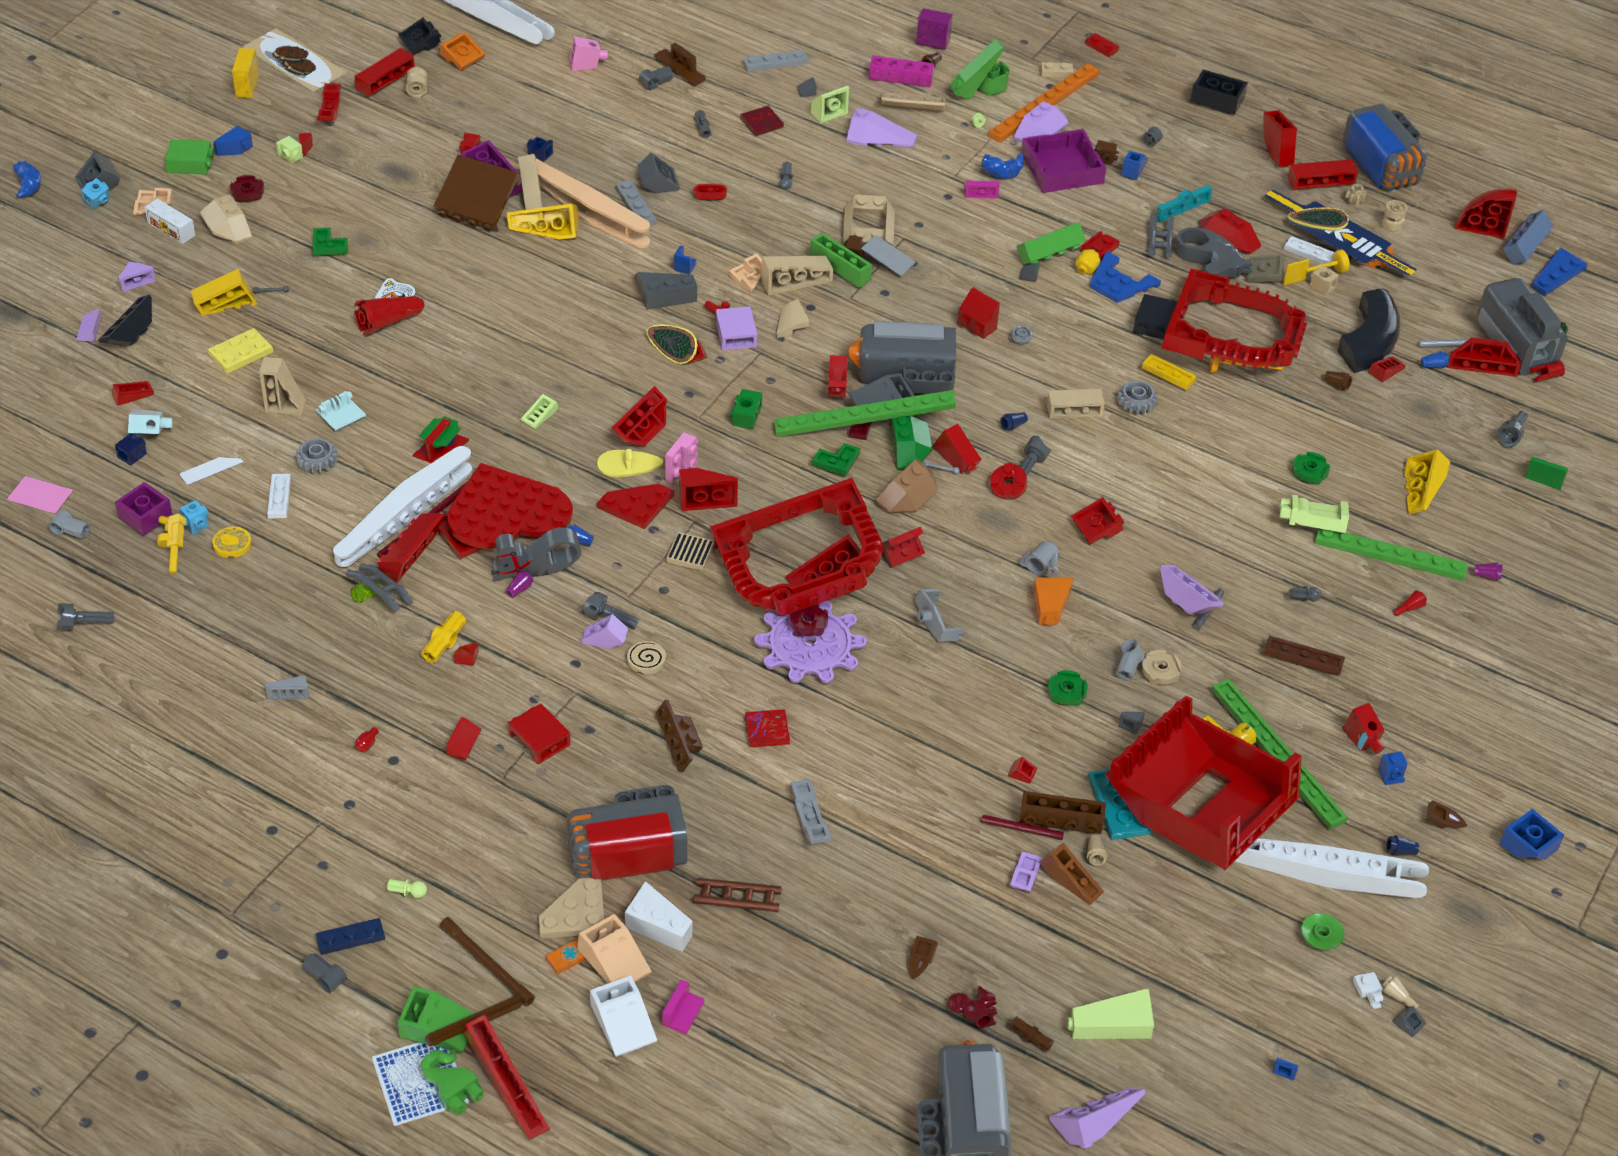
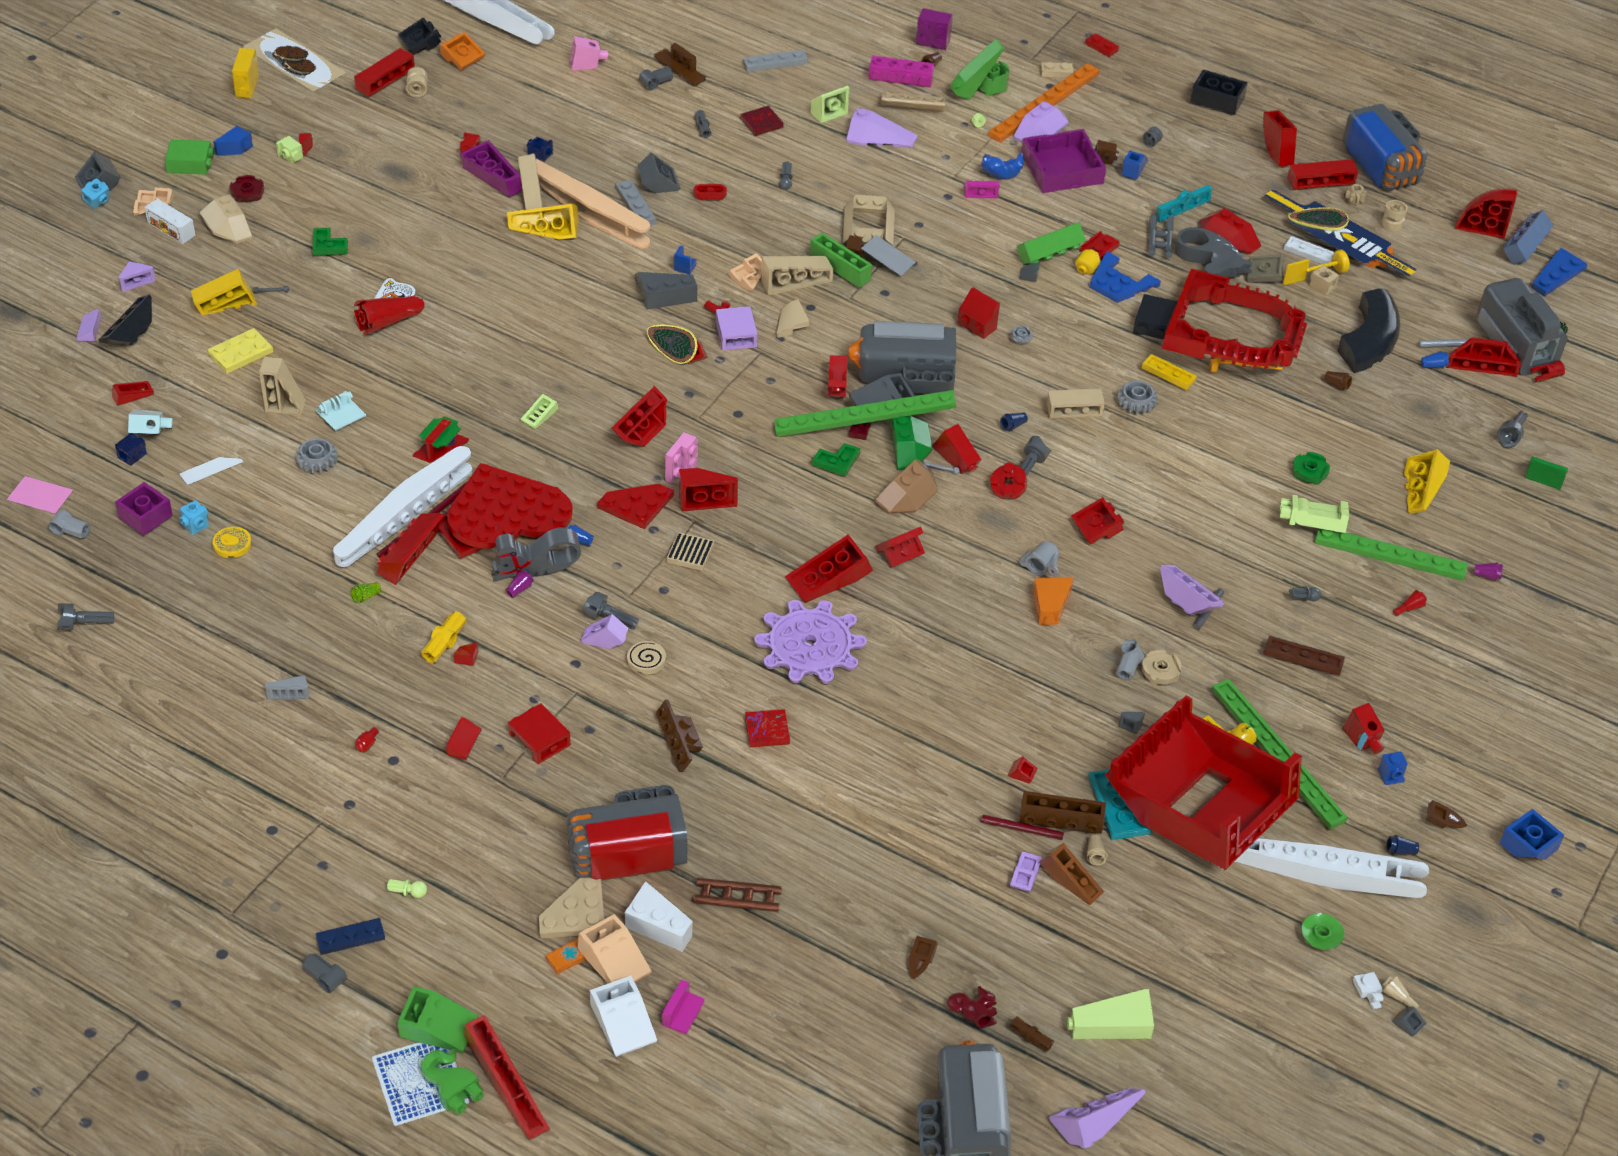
blue animal [13,161,41,197] -> none
yellow piece [157,514,186,574] -> none
white tile [267,474,291,519] -> none
red slope [317,83,341,121] -> none
dark grey piece [346,563,413,612] -> none
reddish brown axle [425,995,523,1047] -> none
reddish brown panel [434,155,522,232] -> none
reddish brown piece [440,917,535,1006] -> none
light yellow shield [597,449,663,478] -> none
red arch [710,478,883,615] -> none
green brick [730,389,763,430] -> none
dark red plate [789,604,828,636] -> none
light grey slope [791,779,831,844] -> none
dark grey slope [798,77,817,97] -> none
light grey piece [915,589,964,642] -> none
green plate [1048,670,1088,706] -> none
blue slope [1273,1057,1299,1080] -> none
red slope [1369,356,1406,382] -> none

